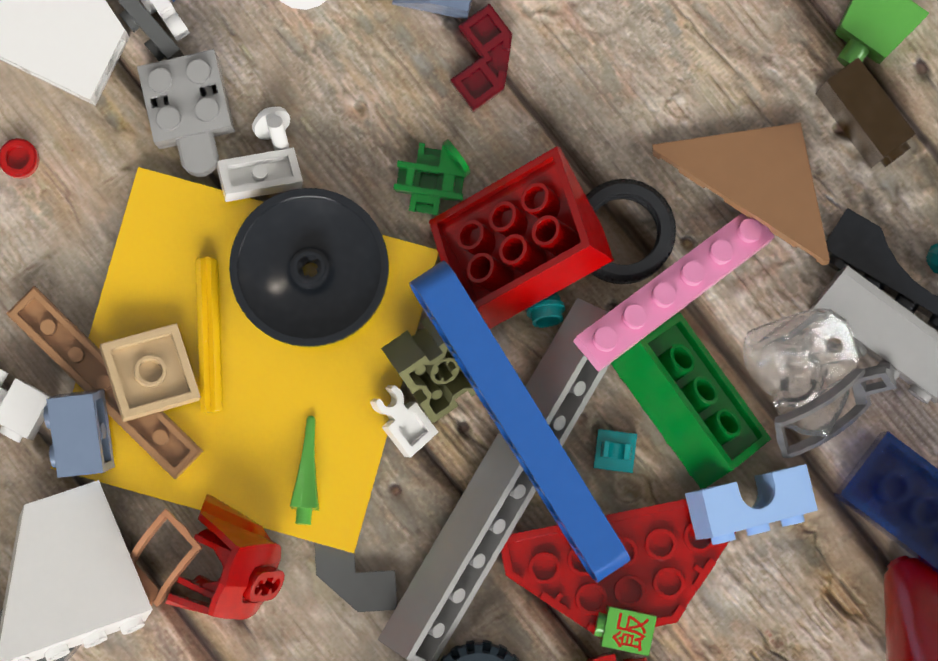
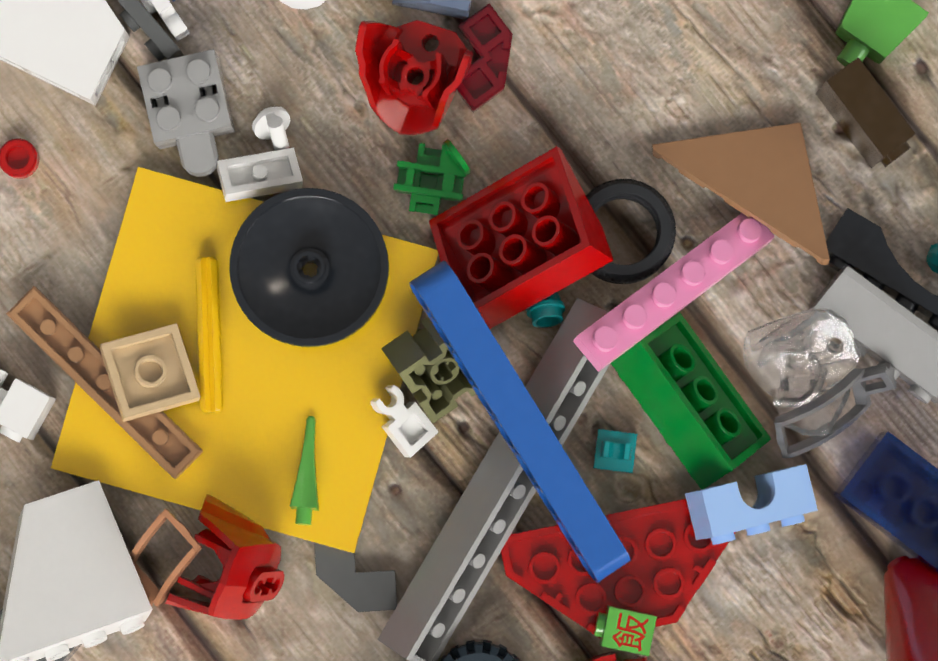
sand blue brick [44,389,115,478] -> none
none -> red piece [355,20,473,135]

